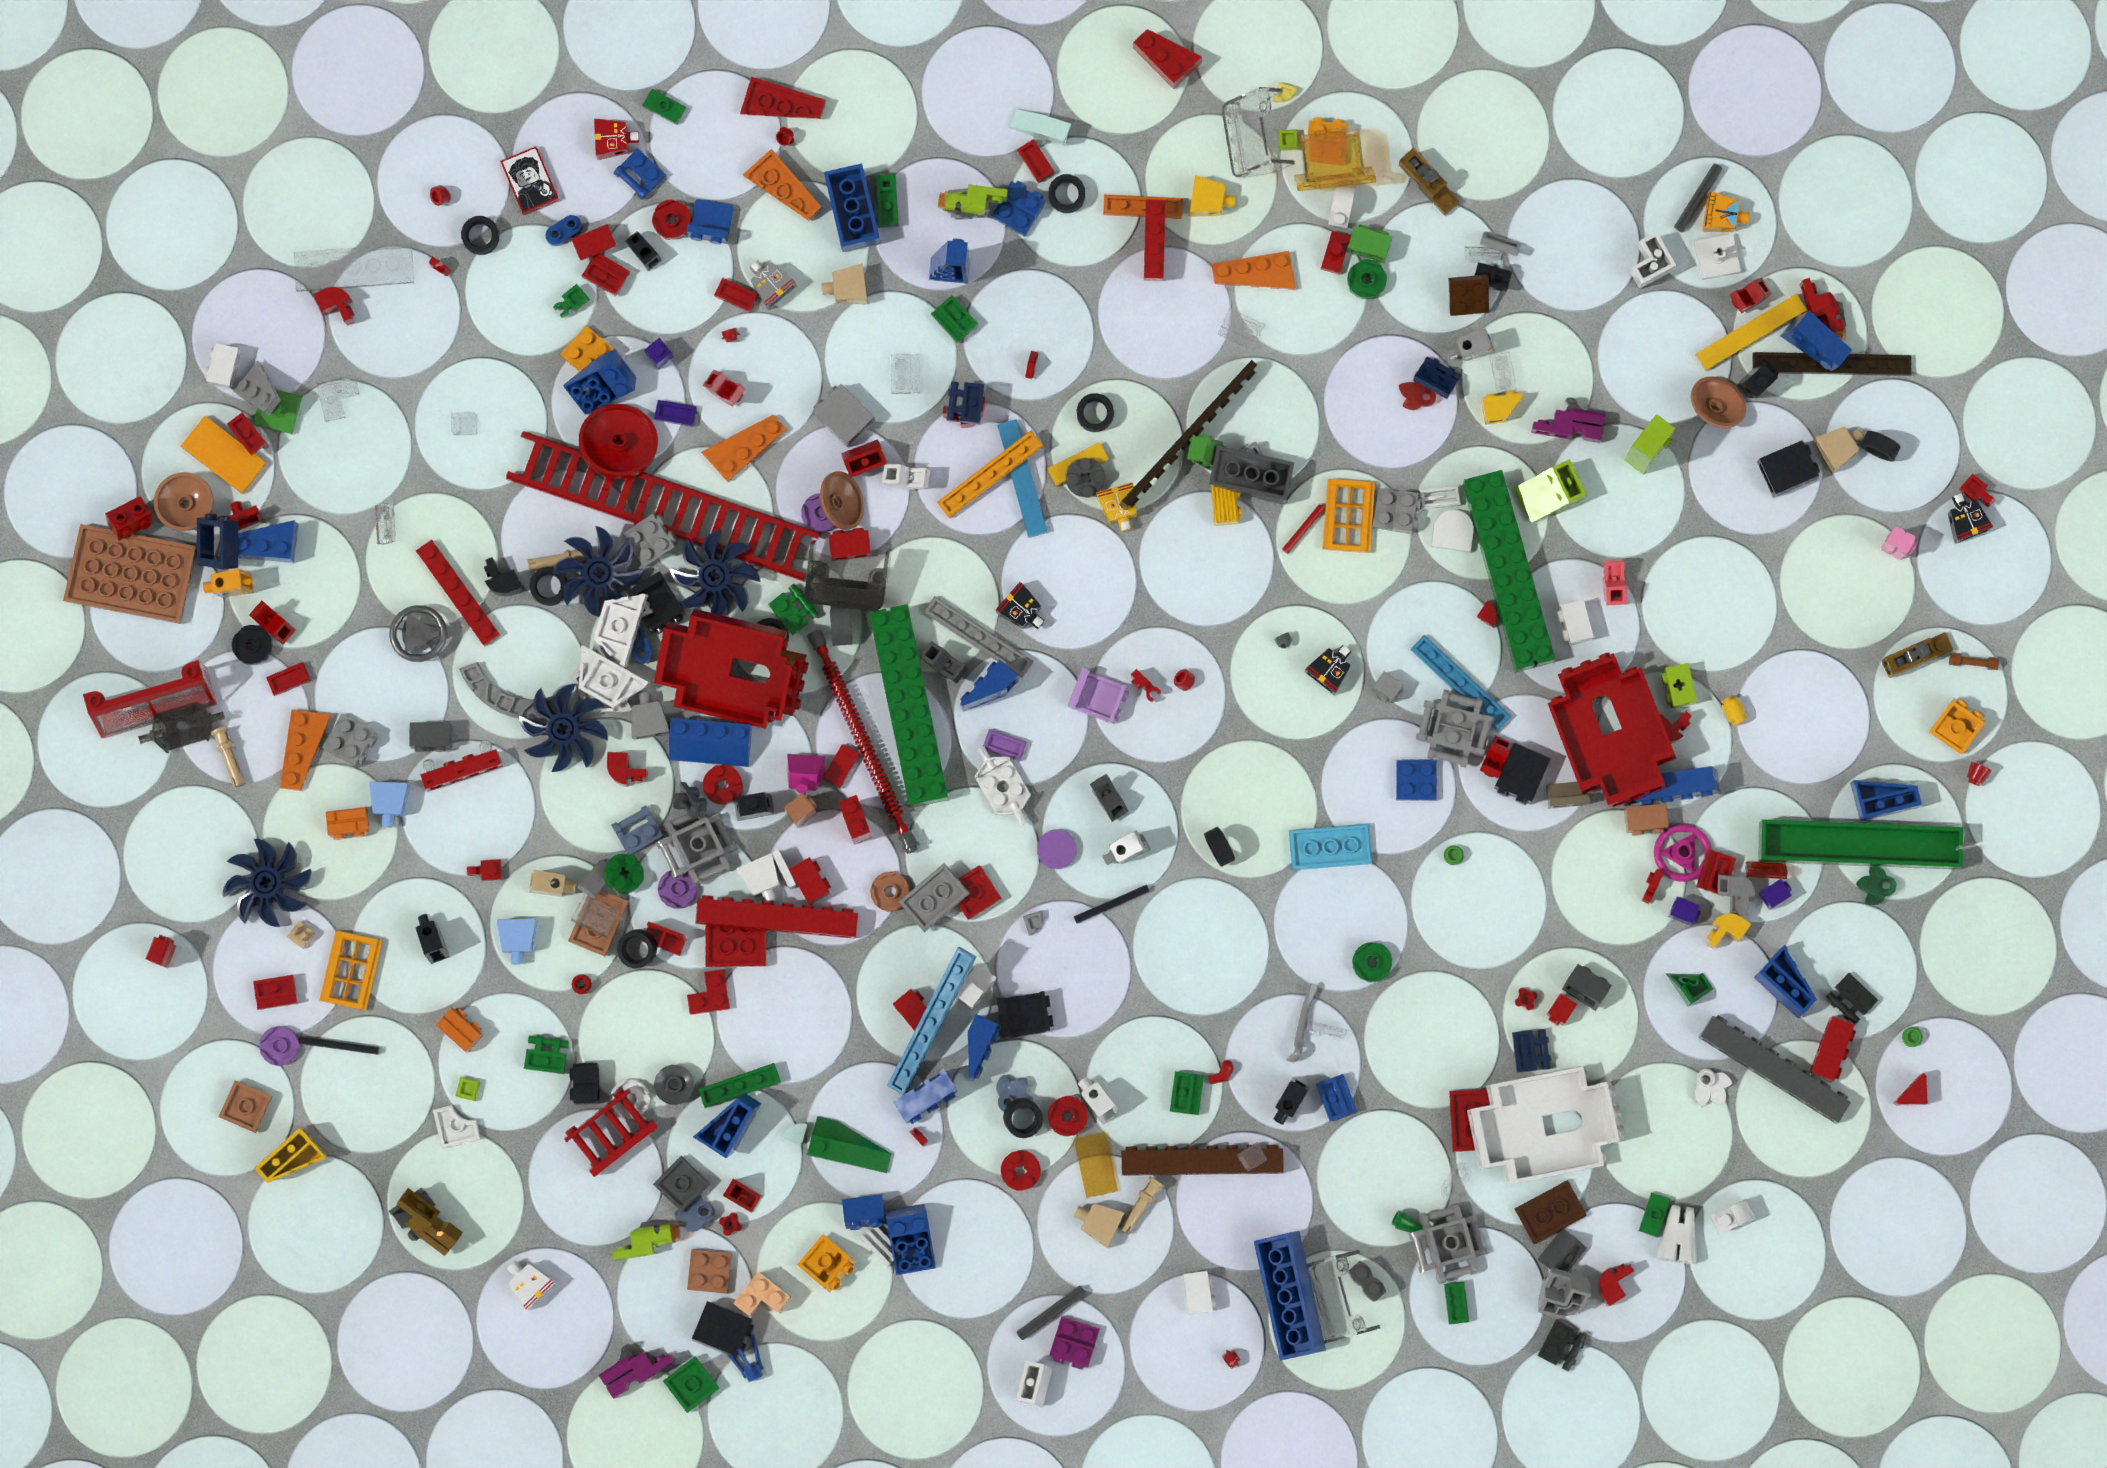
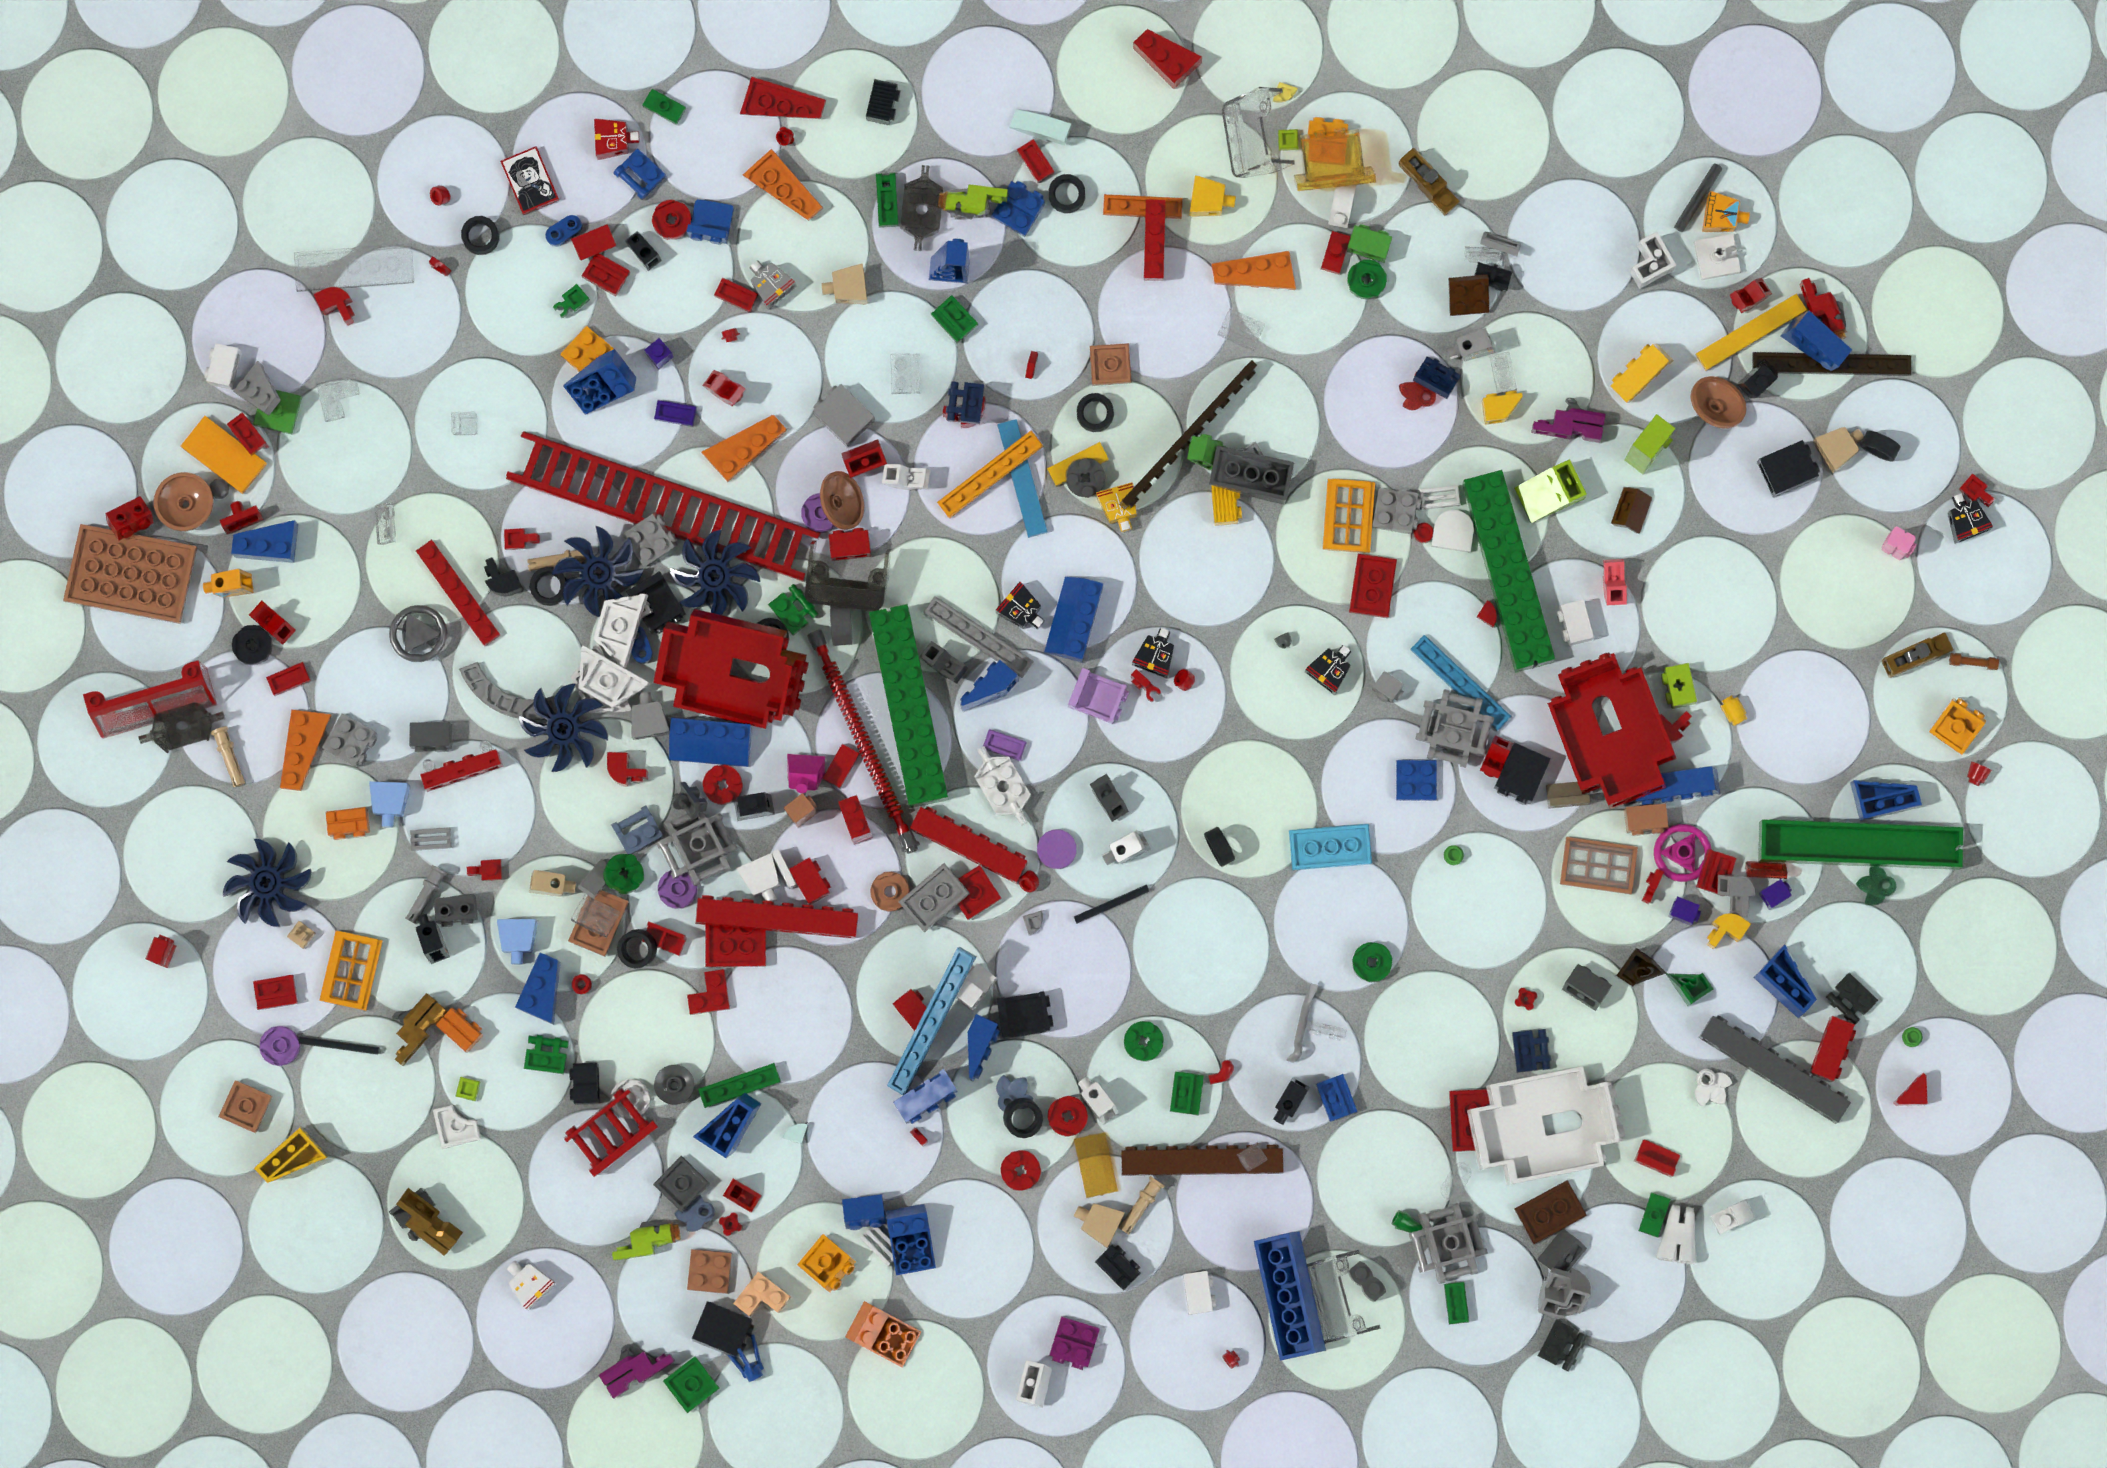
dark blue window [197,513,238,570] -> none
red dish [579,404,658,479] -> none
green wedge [807,1116,891,1173] -> none
blue brick [824,163,881,252] -> none
dark grey axle [1016,1286,1086,1340] -> none
red bar [1282,504,1325,554] -> none
red brick [1546,993,1578,1026] -> none
red brick [1597,1263,1634,1307] -> none
none -> dark grey tile [209,479,229,499]
none -> pearl gold plate [392,993,448,1066]
none -> light grey pin [405,865,448,924]
none -> light grey tile [410,828,452,851]
none -> dark grey brick [434,894,478,927]
none -> red plate [504,528,540,550]
none -> blue wedge [515,953,561,1025]
none -> orange slope [845,1301,921,1368]
none -> black brick [866,79,901,125]
none -> clear smoke plate [900,165,943,251]
none -> red brick [910,806,1028,884]
none -> red tile [1018,870,1039,893]
none -> blue slope [1044,576,1103,663]
none -> nougat plate [1090,343,1132,386]
none -> black brick [1095,1245,1141,1291]
none -> green plate [1124,1021,1164,1062]
none -> black torso [1132,628,1174,679]
none -> red tile [1349,554,1397,618]
none -> red tile [1414,523,1434,543]
none -> clear piece [1560,837,1638,894]
none -> yellow wedge [1611,344,1674,403]
none -> reddish brown panel [1611,487,1652,534]
none -> dark brown slope [1616,948,1666,987]
none -> red panel [1634,1139,1680,1177]

